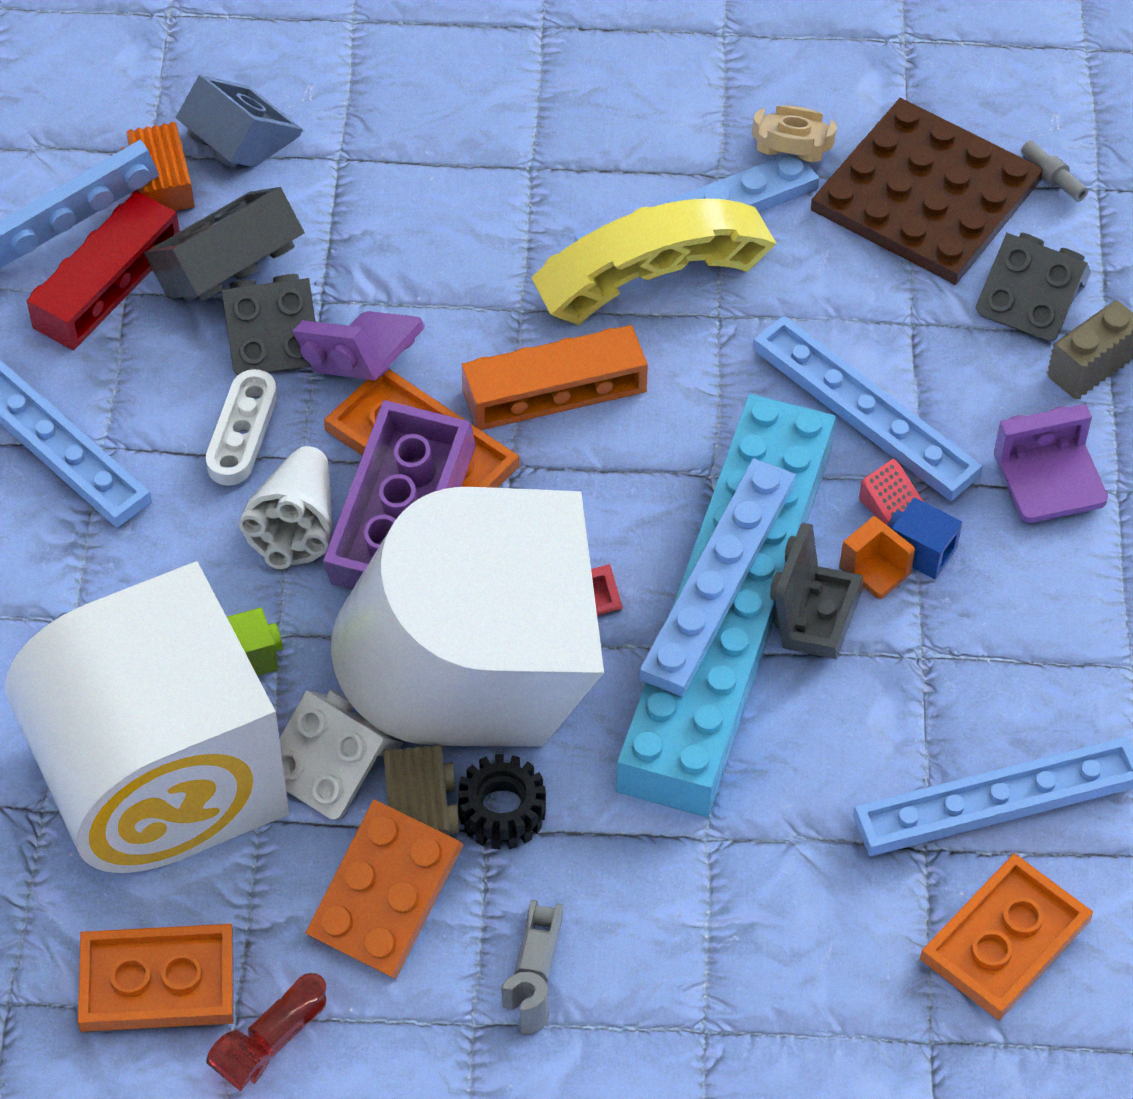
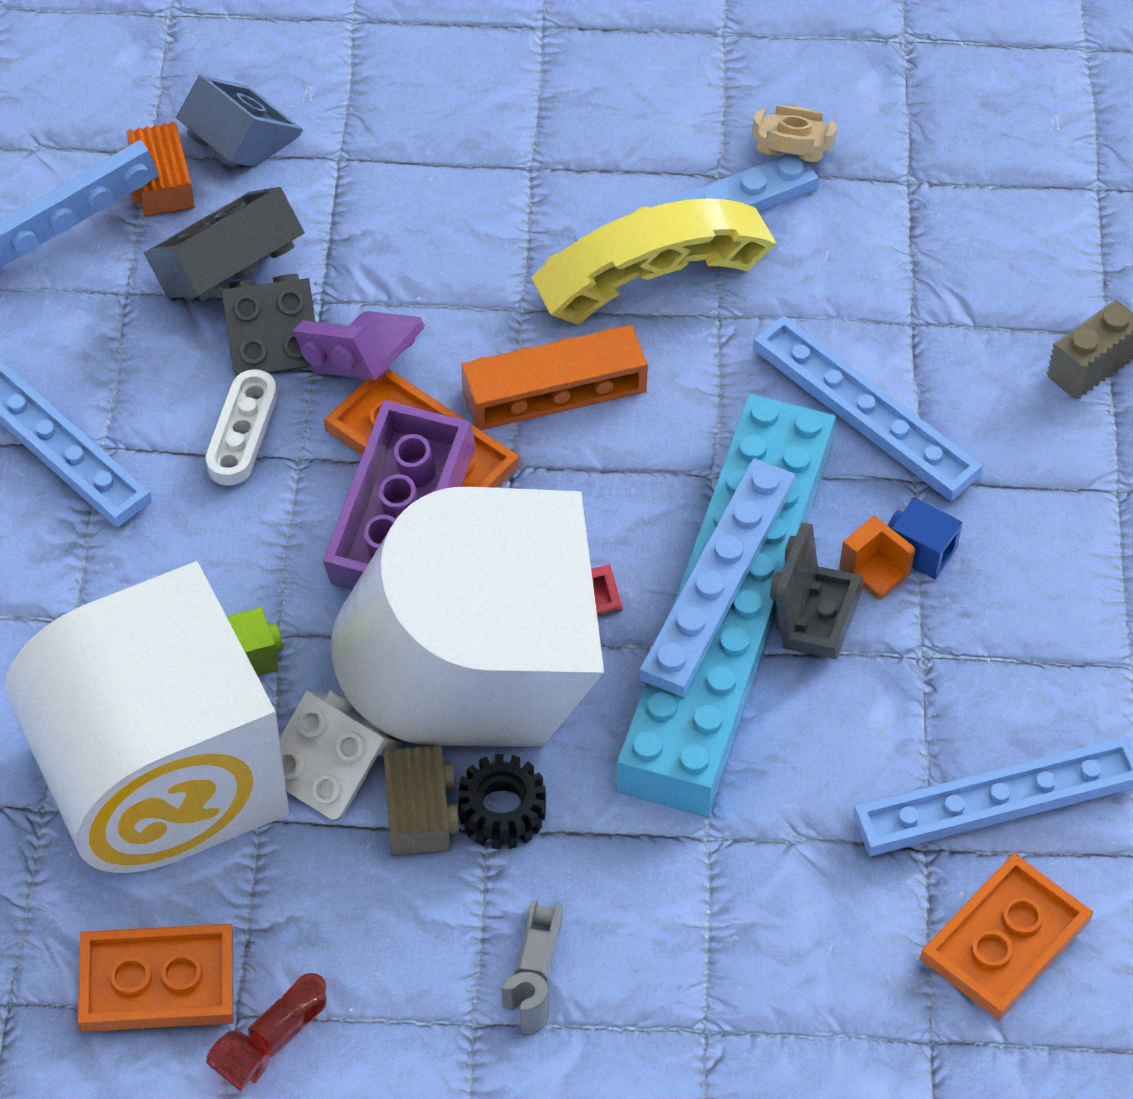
red brick [26,191,180,351] -> none
white cone [239,446,332,570] -> none
orange plate [305,799,464,979] -> none
reddish brown plate [811,97,1043,285] -> none
coral slope [859,459,923,525] -> none
dark grey bracket [976,232,1091,342] -> none
medium lavender bracket [993,403,1108,523] -> none
light grey bar [1021,141,1088,202] -> none

